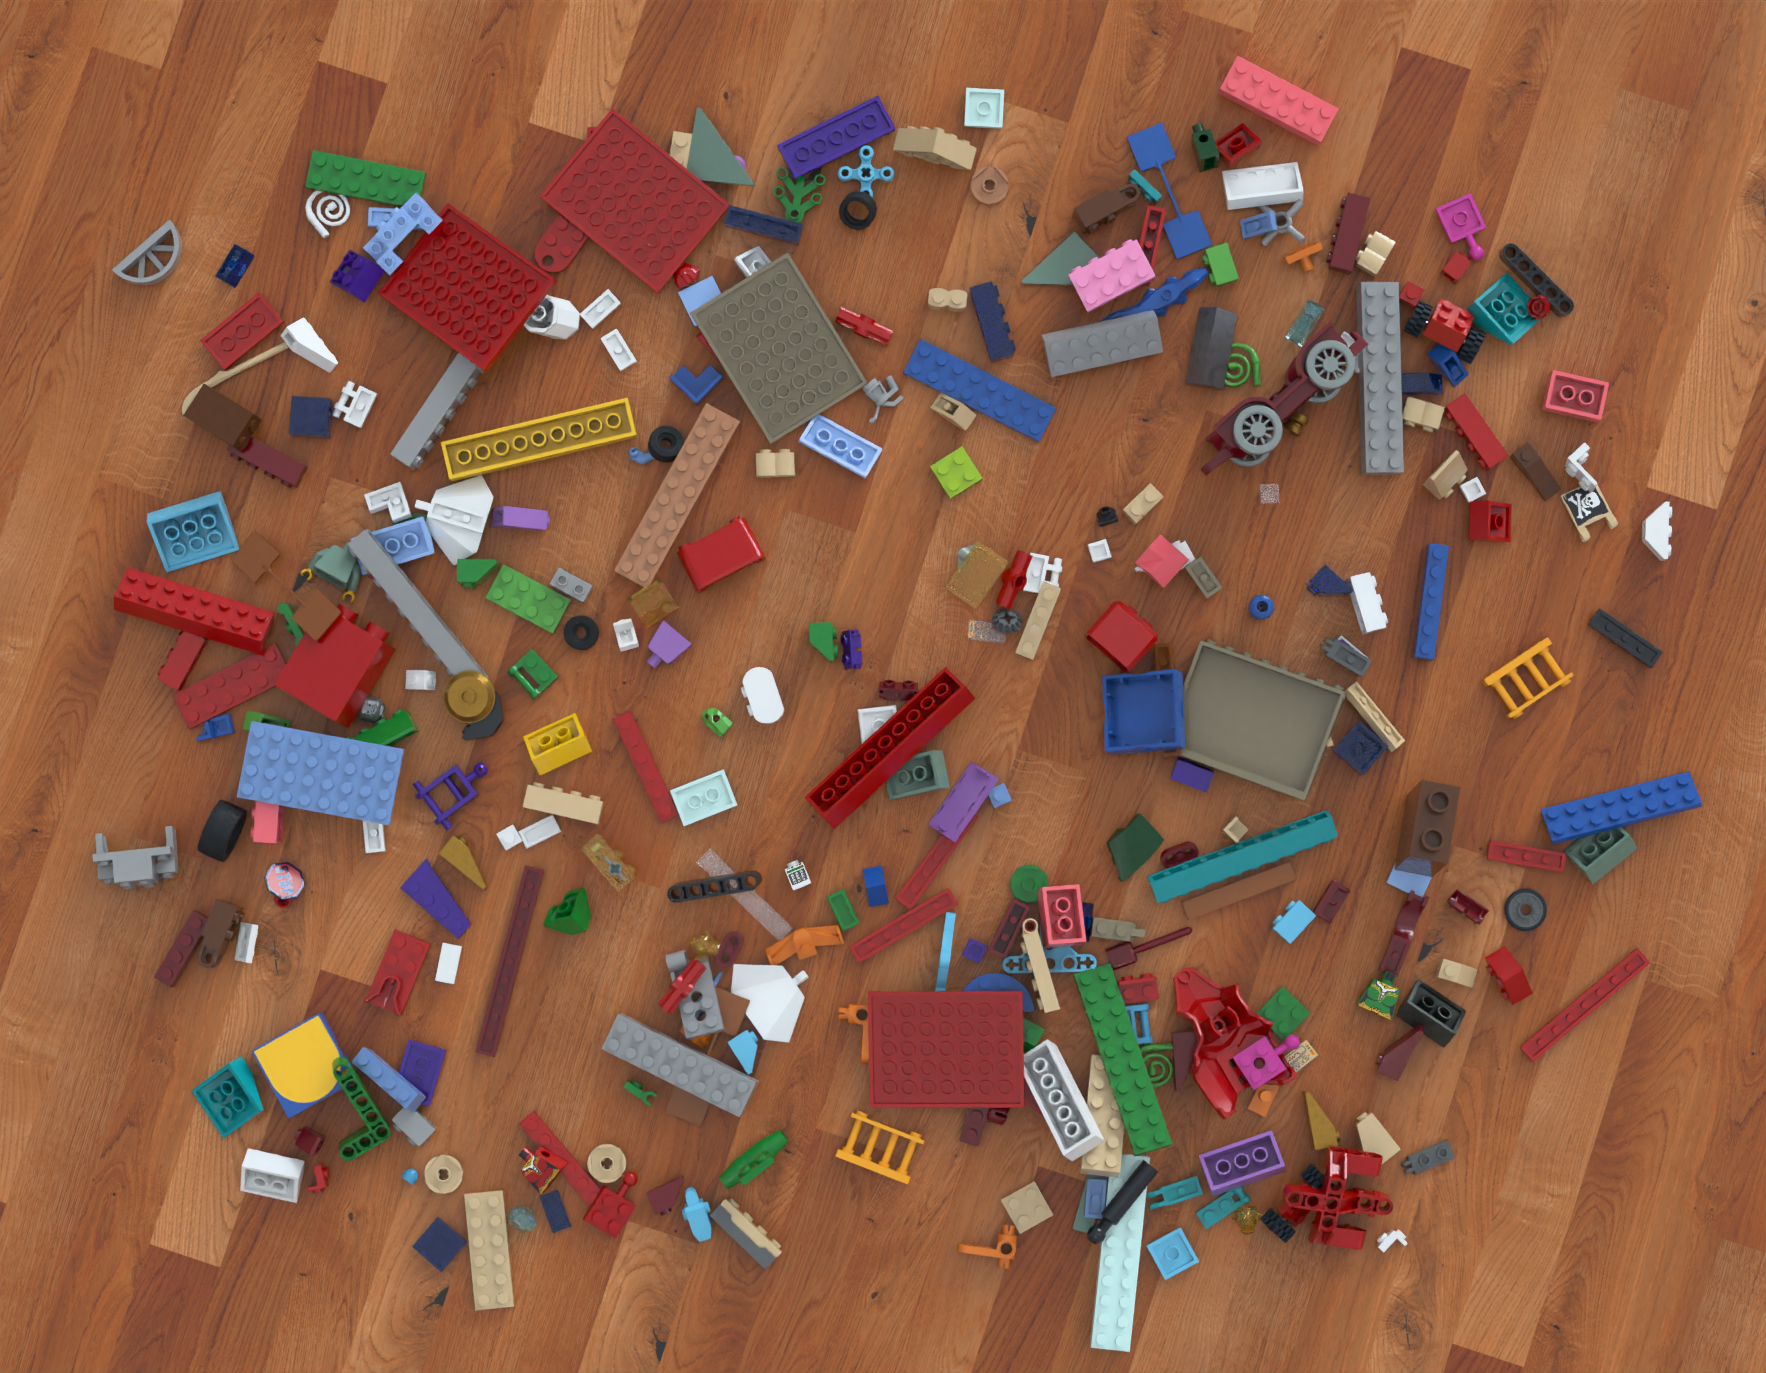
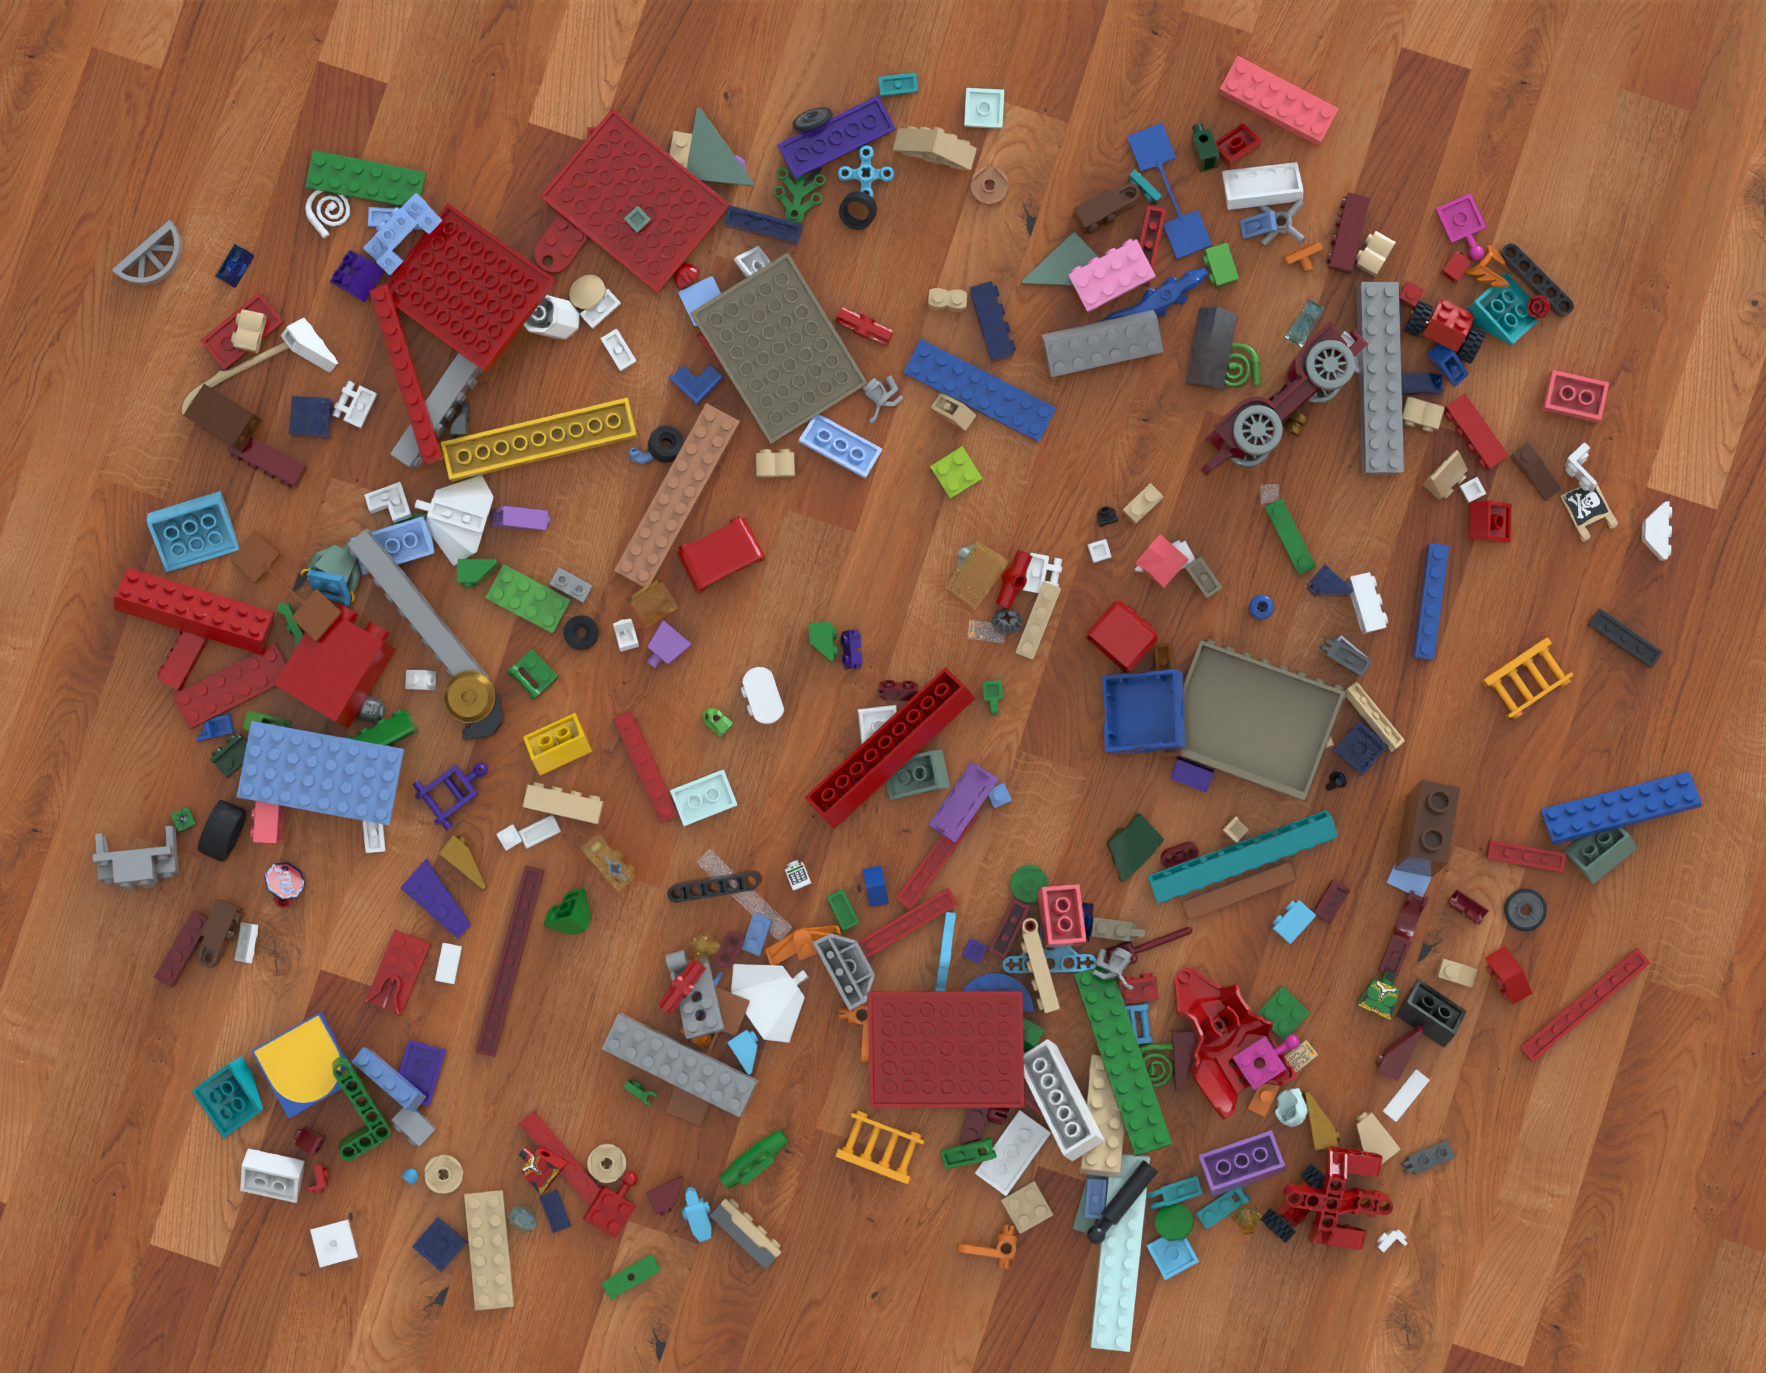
none -> green tile [170,806,197,832]
none -> dark green bracket [210,734,247,778]
none -> tan brick [231,309,266,353]
none -> dark azure plate [307,569,351,606]
none -> white plate [310,1219,358,1267]
none -> red plate [369,284,443,465]
none -> dark grey slope [450,402,470,439]
none -> tan dish [569,275,607,311]
none -> green tile [601,1254,661,1300]
none -> sand green plate [624,206,651,234]
none -> medium blue plate [742,913,773,956]
none -> wheel [793,107,833,131]
none -> light grey wedge [813,933,875,1011]
none -> teal plate [878,73,918,97]
none -> green plate [940,1138,997,1169]
none -> white plate [975,1110,1051,1196]
none -> green plate [982,680,1003,715]
none -> light grey piece [1093,947,1133,990]
none -> green tile [1155,1203,1194,1242]
none -> green plate [1264,498,1316,575]
none -> light aqua hair [1275,1088,1308,1127]
none -> black plate [1325,771,1347,791]
none -> white sticker [1383,1069,1430,1122]
none -> orange piece [1465,245,1509,287]

